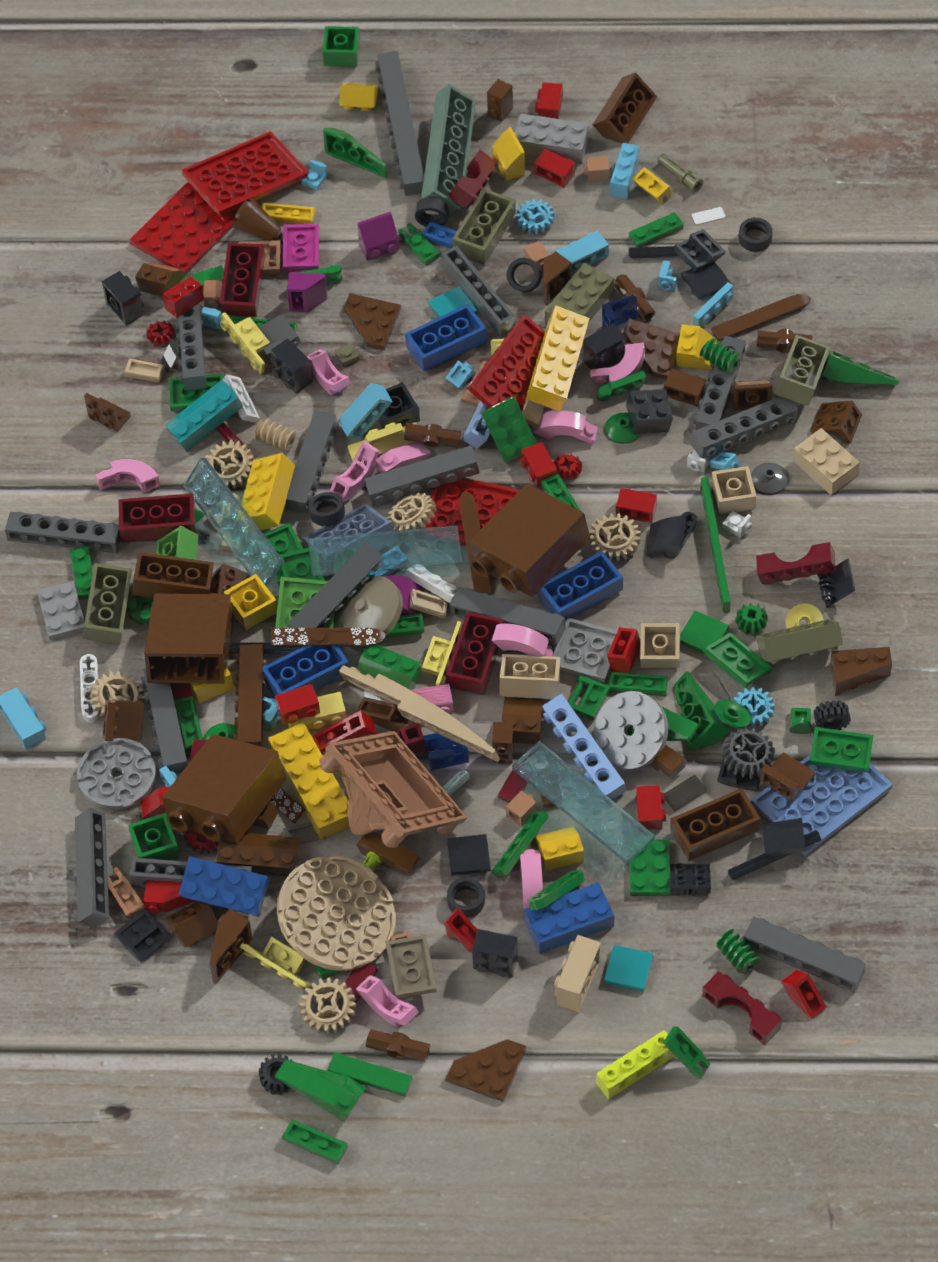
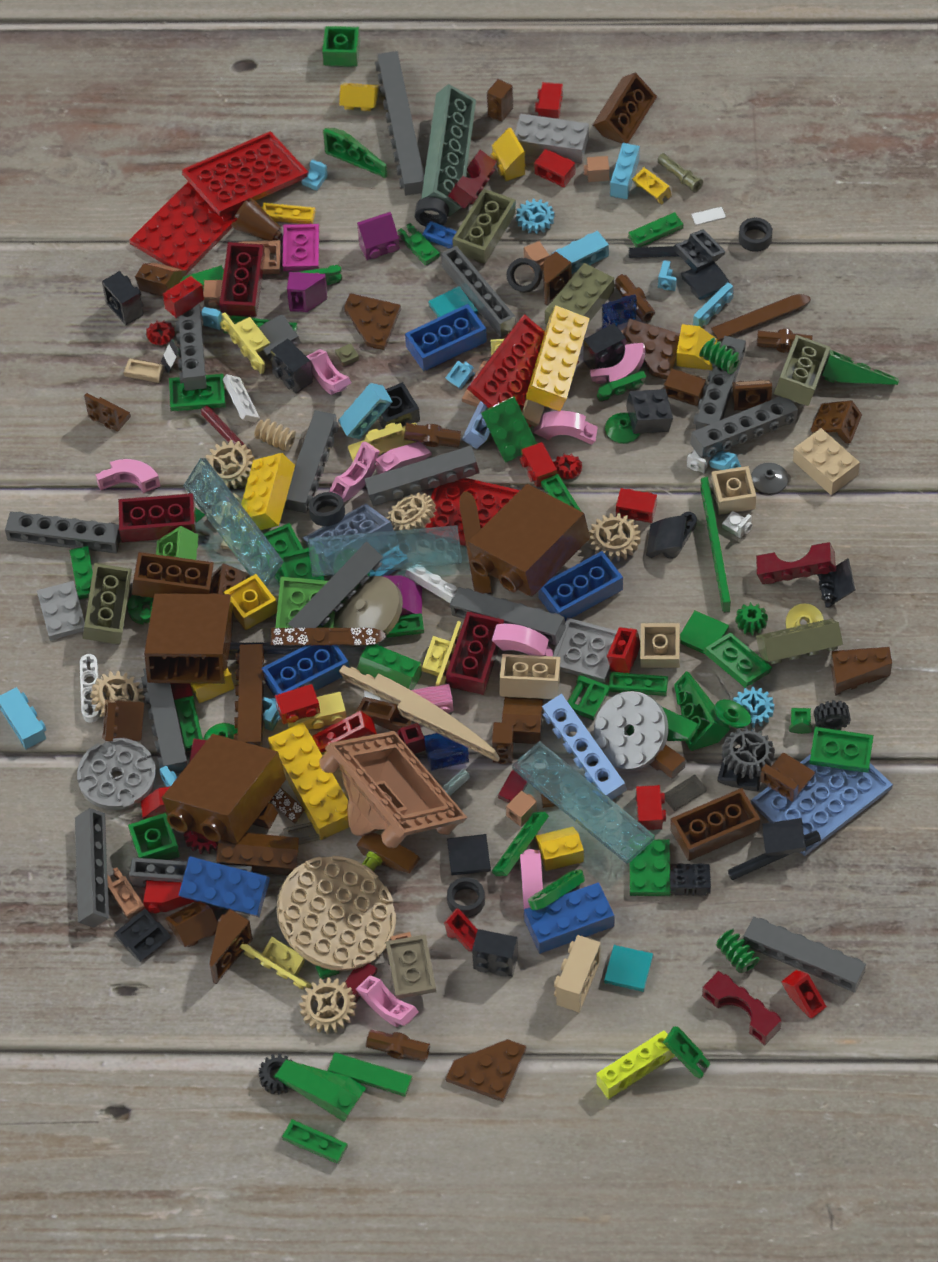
teal slope [165,380,244,451] -> none
tan tile [409,589,448,619] -> none

